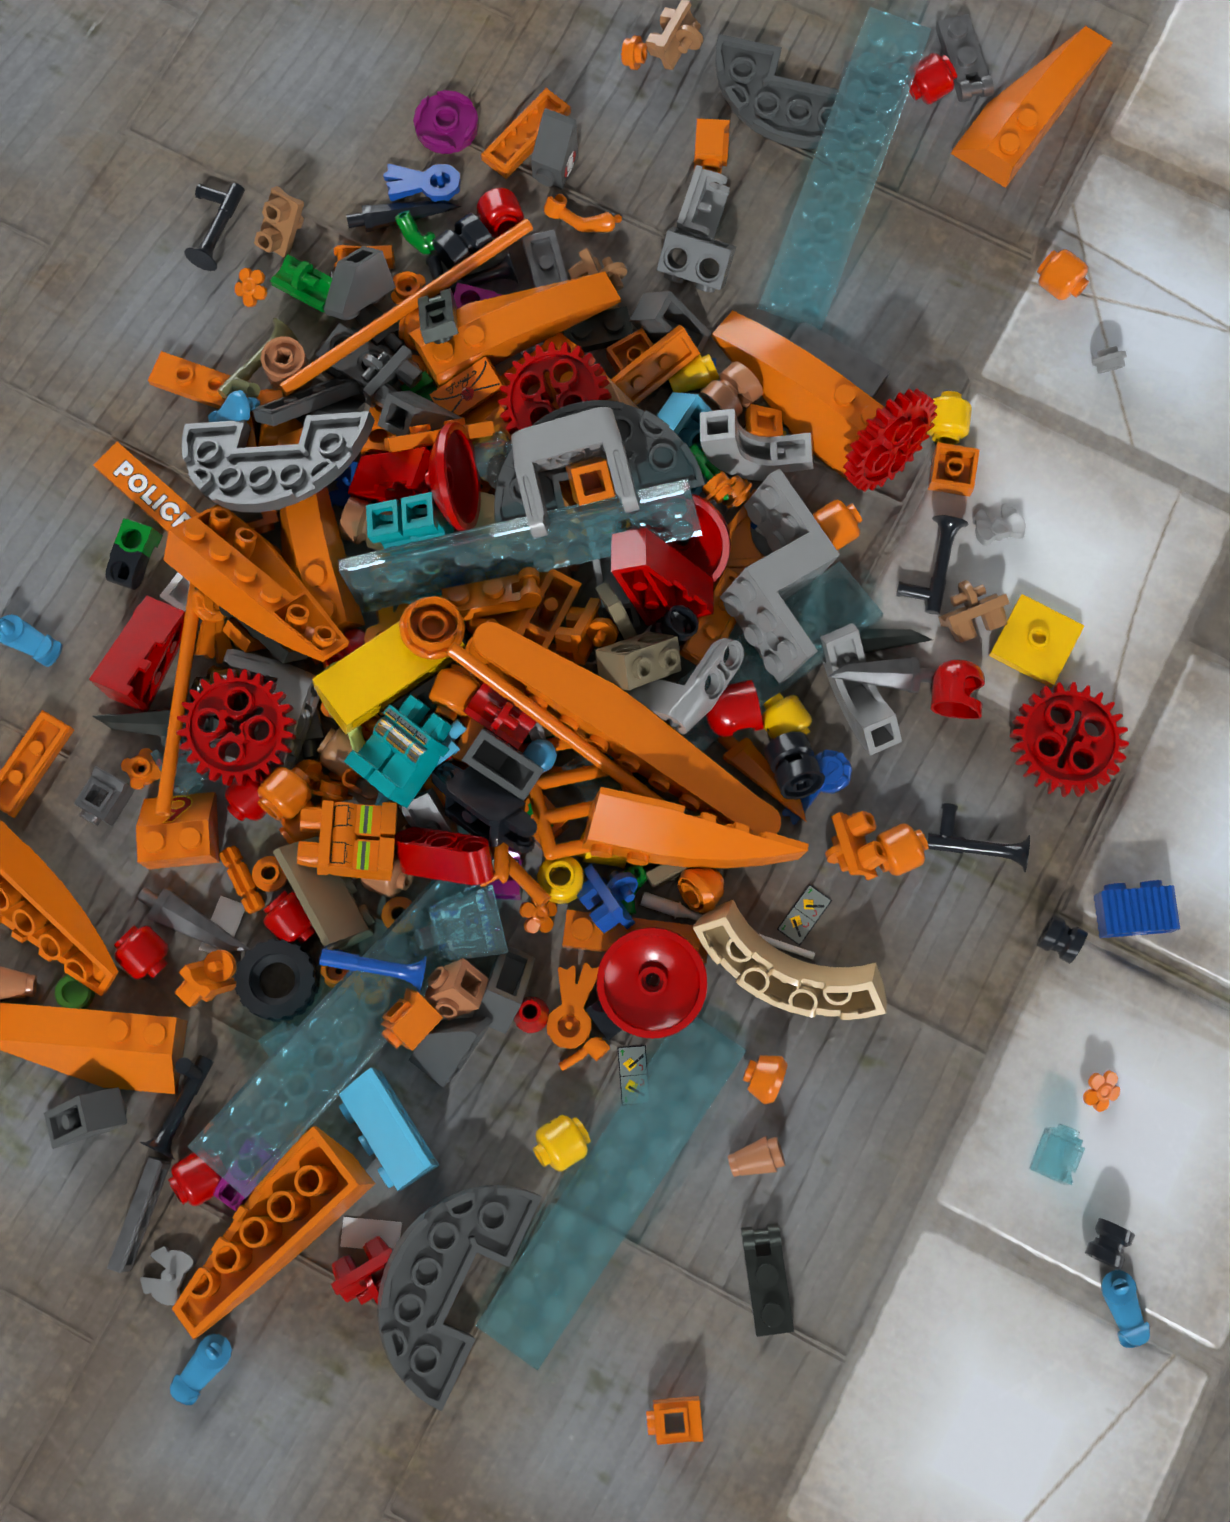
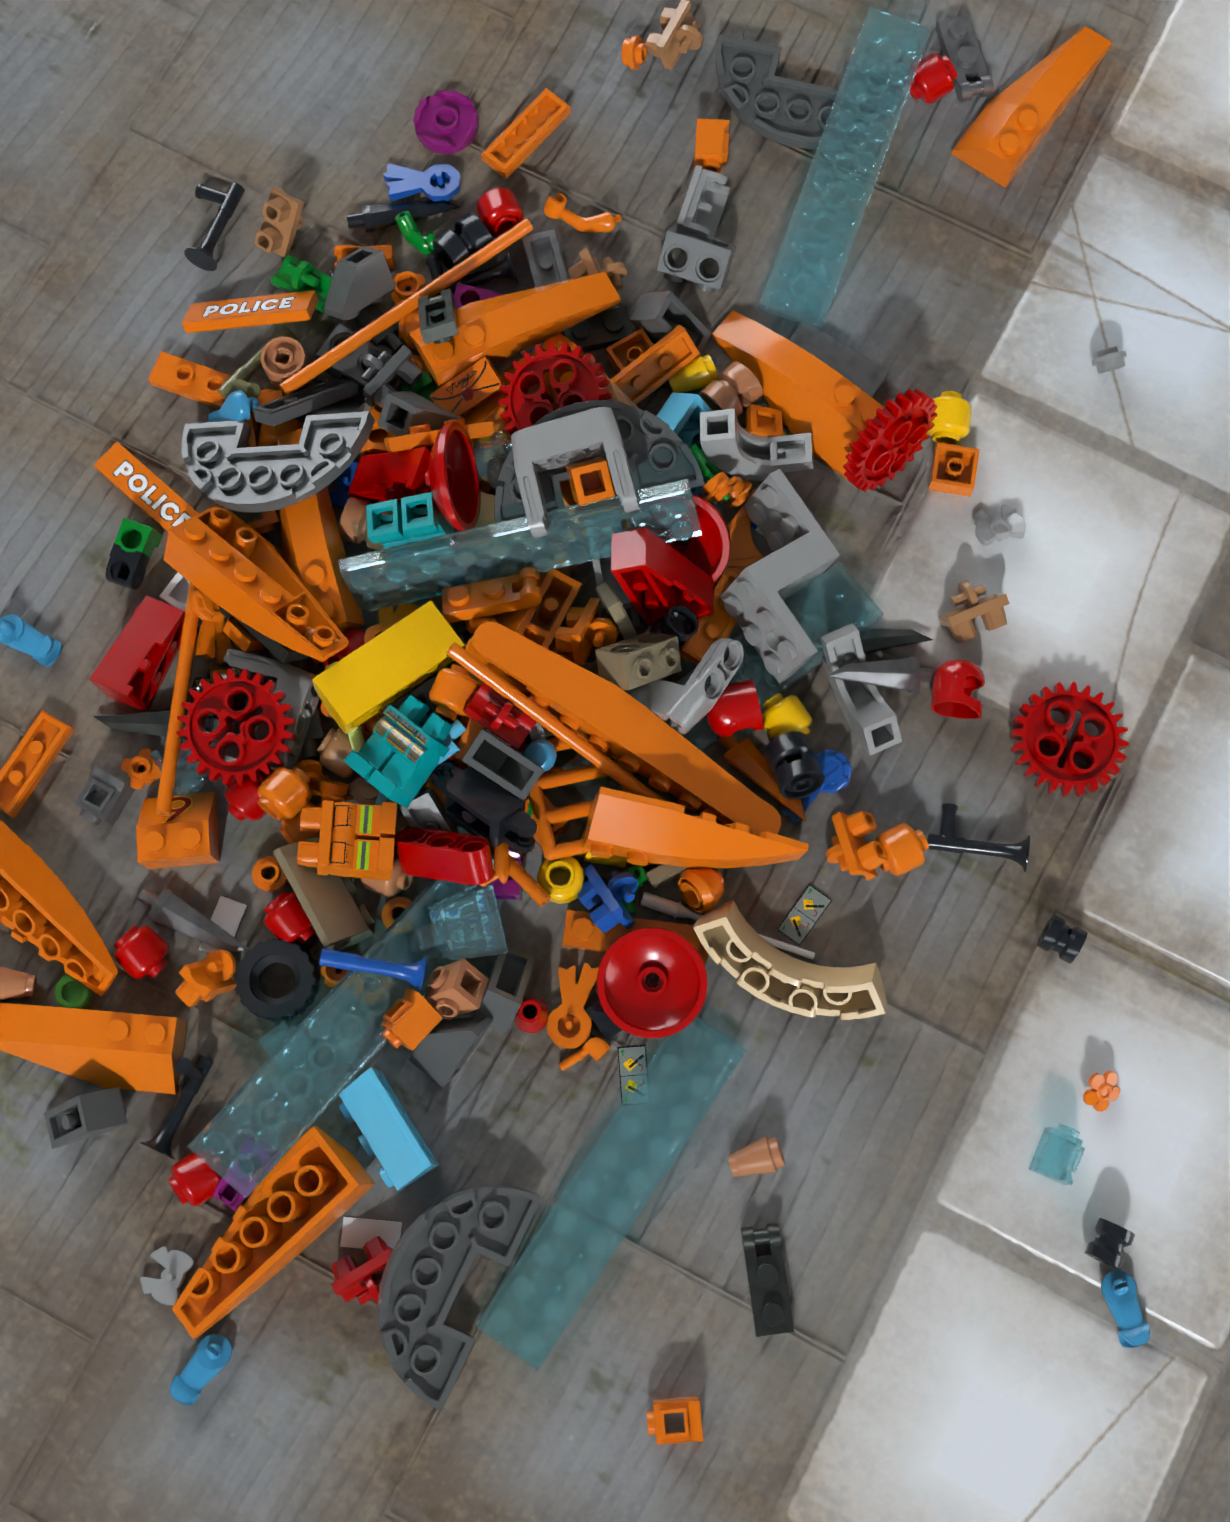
flat silver tile [107,1157,171,1273] -> none
orange axle [219,846,265,914] -> none
orange plant [235,268,267,307] -> none
orange hand [329,768,362,794] -> none
orange piece [399,596,465,660] -> none
orange plant [519,898,557,934] -> none
dark grey slope [531,108,578,189] -> none
yellow head [533,1115,591,1171] -> none
orange cone [743,1055,788,1104] -> none
orange head [813,499,863,551] -> none
black piece [896,515,968,615] -> none
yellow plate [989,594,1084,688] -> none
orange head [1037,249,1089,300] -> none
blue brick [1094,880,1180,938] -> none
none -> orange tile [182,290,319,333]

